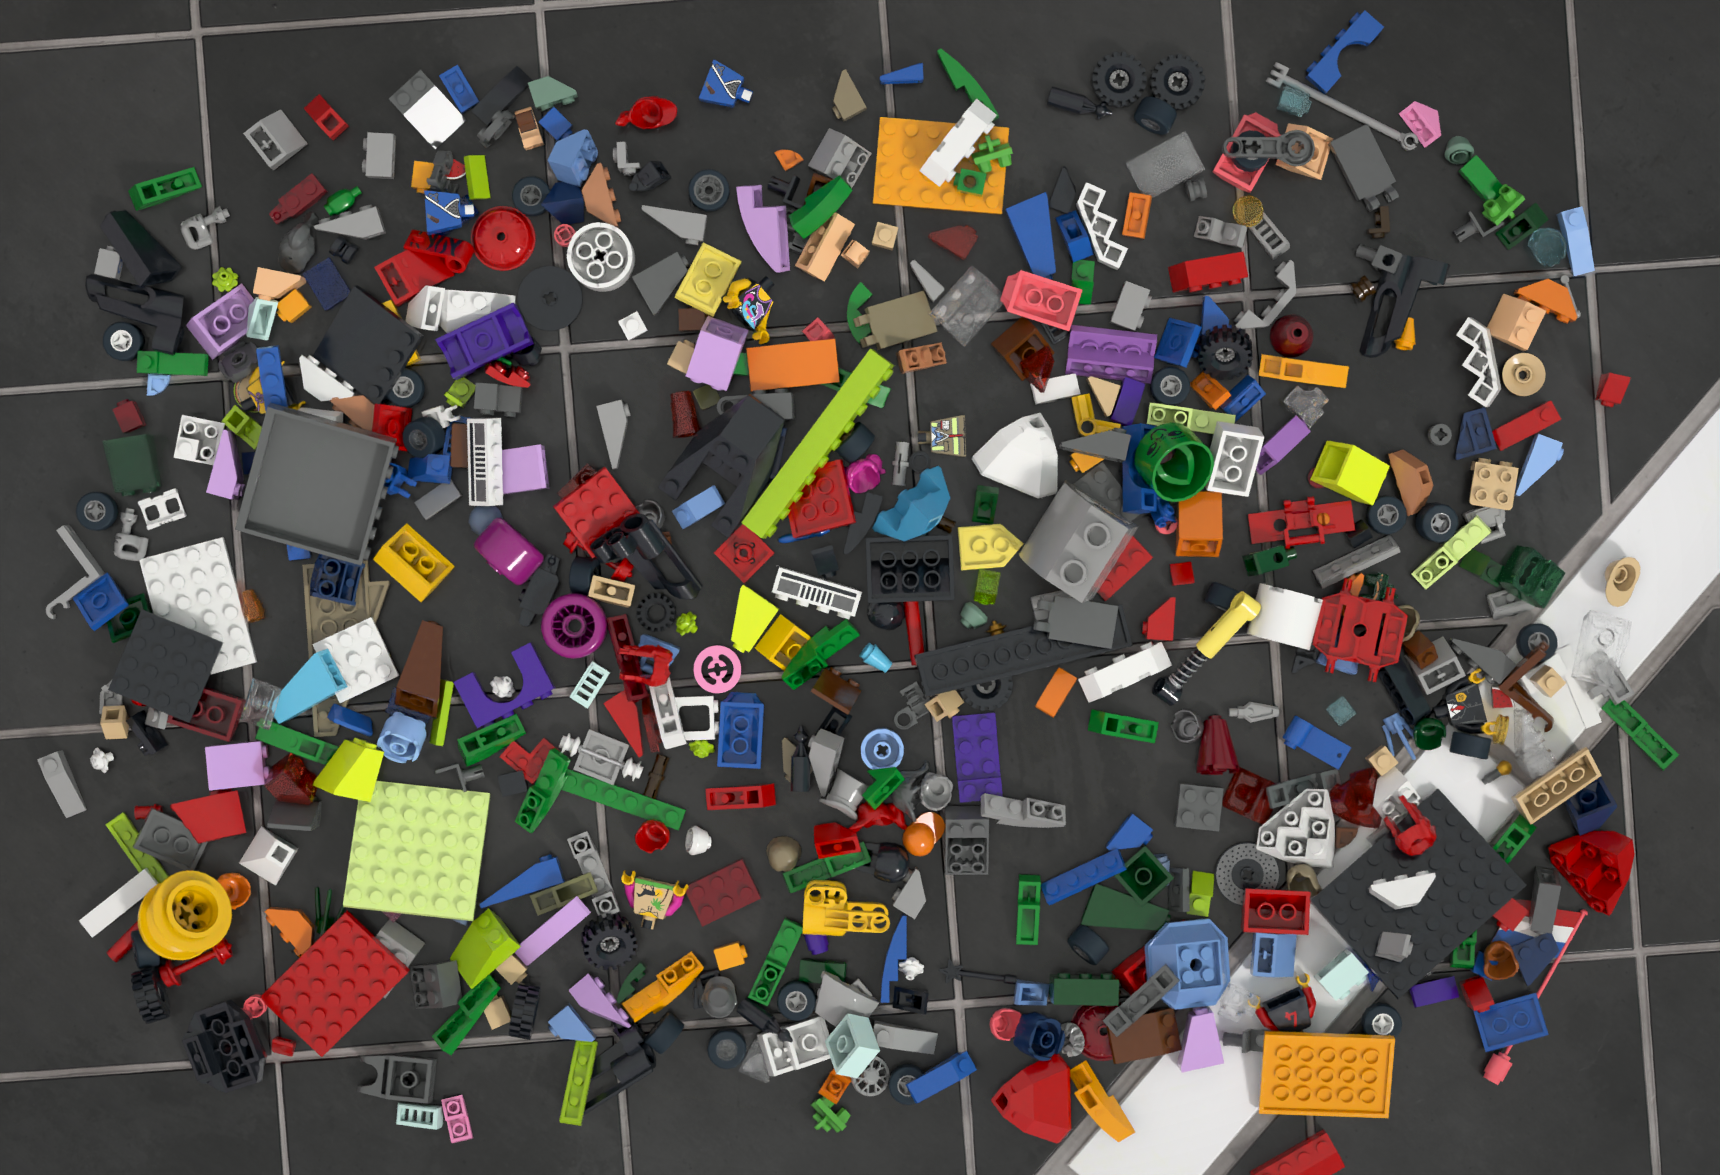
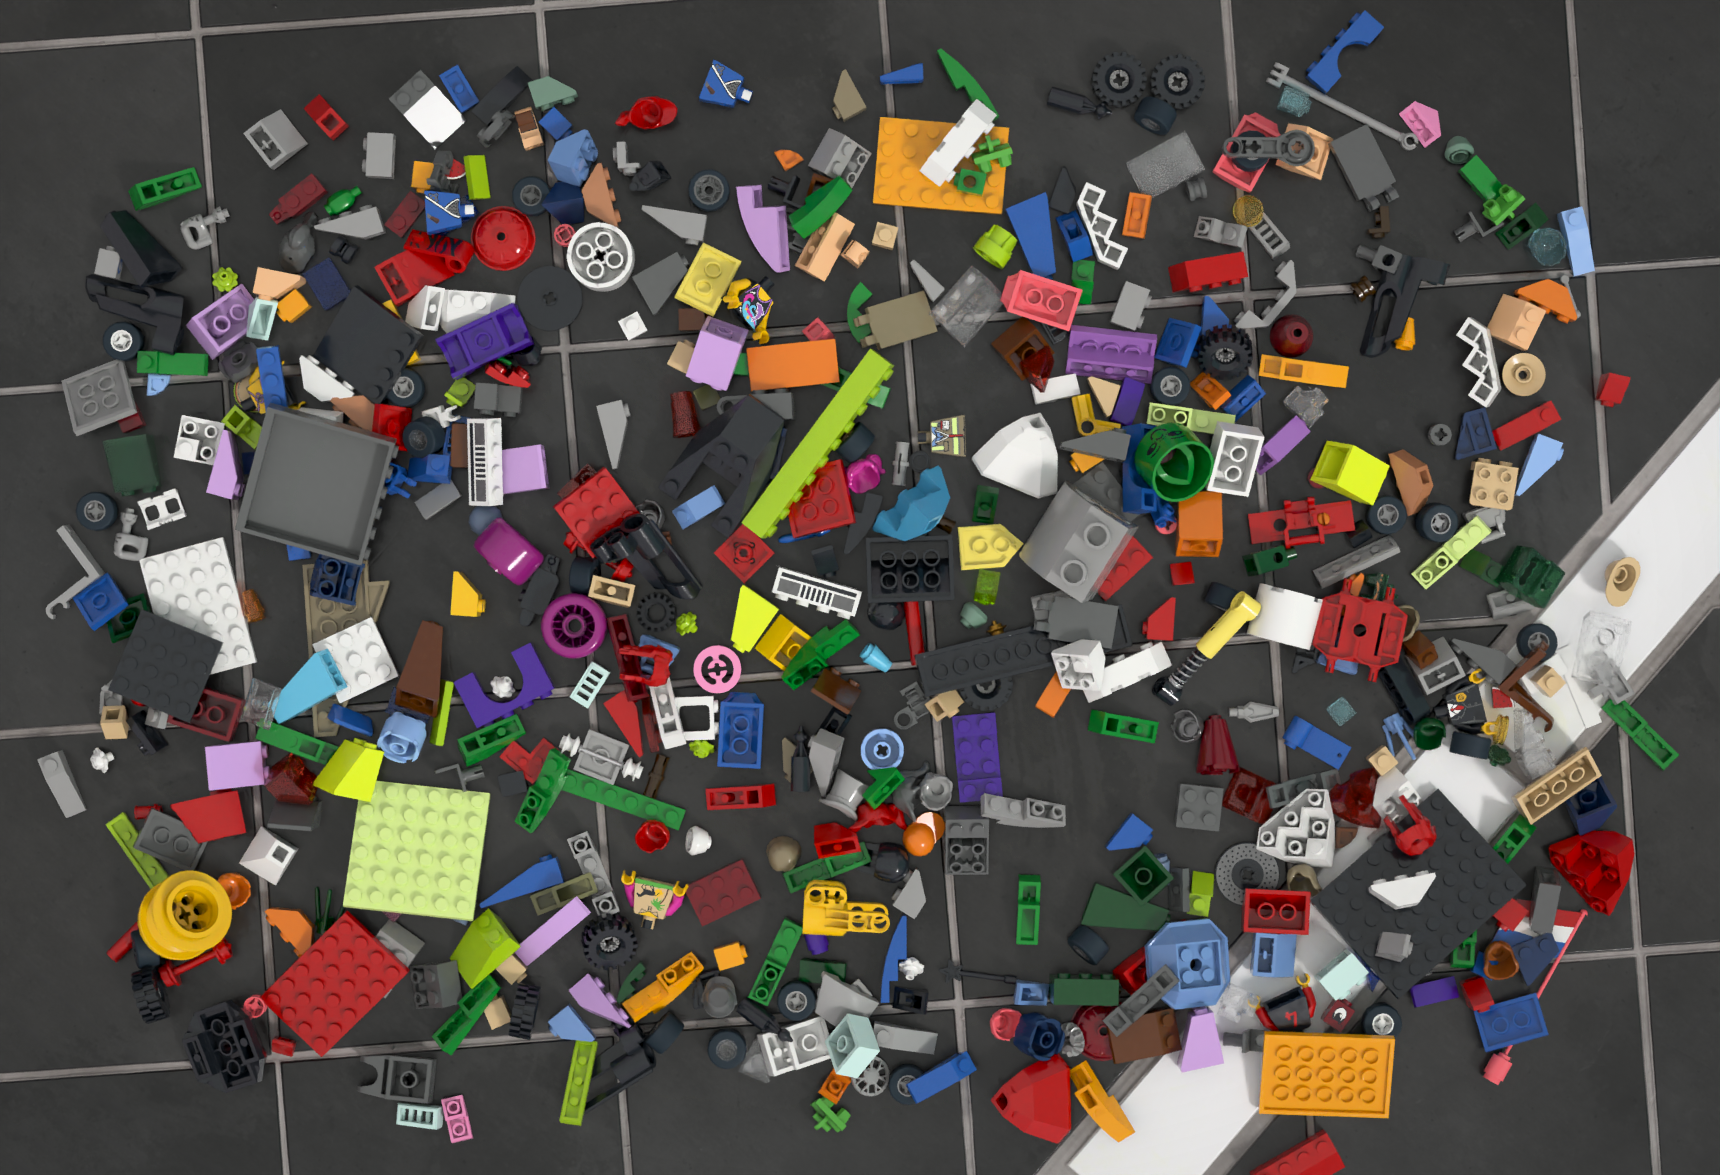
white tile [79,868,159,938] -> none
yellow slope [373,523,455,602] -> none
nougat slope [896,342,947,374] -> none
clear red slope [928,225,979,260] -> none
blue plate [1041,849,1127,905] -> none
piece [1481,761,1512,785] -> none
none -> light grey plate [61,359,137,436]
none -> dark red plate [384,191,425,238]
none -> yellow slope [450,571,486,617]
none -> lime piece [973,225,1017,269]
none -> white slope [1051,639,1105,691]
none -> dark red brick [1321,998,1355,1032]
none -> clear green plant [1488,745,1511,767]

